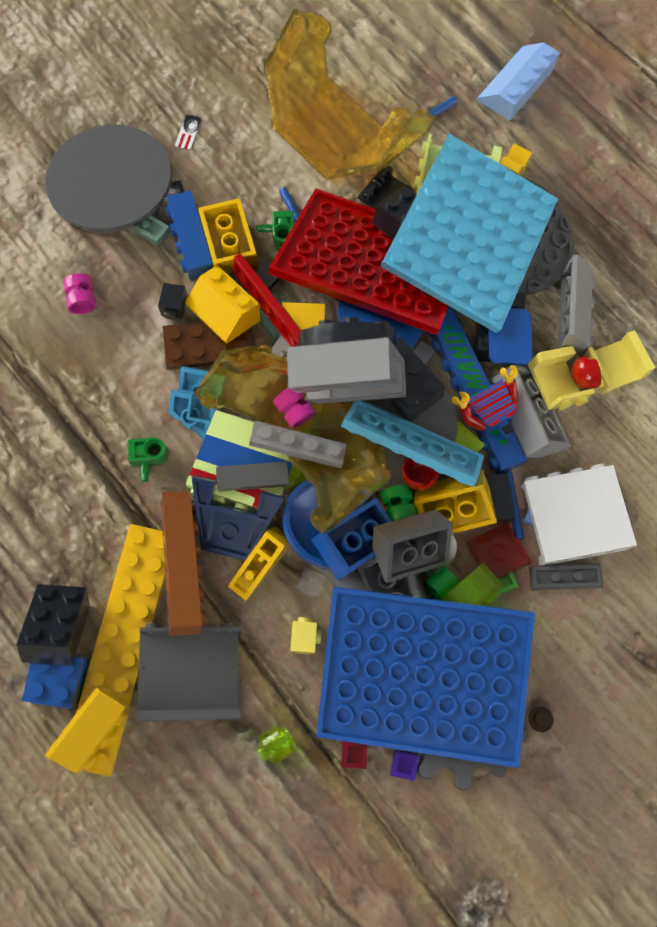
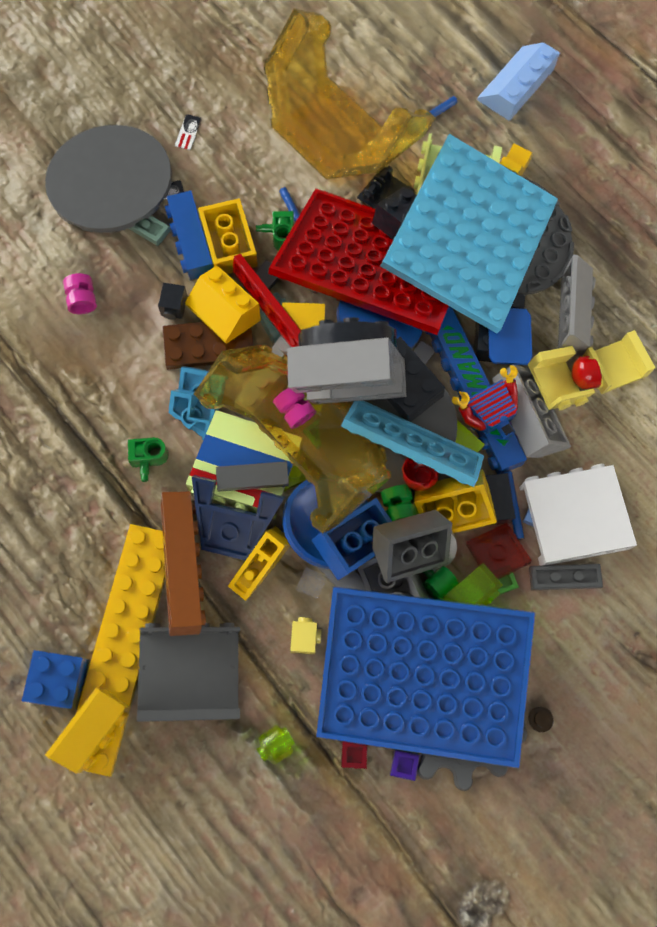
black brick [16,584,90,666] -> none
light grey plate [249,421,346,469] -> none

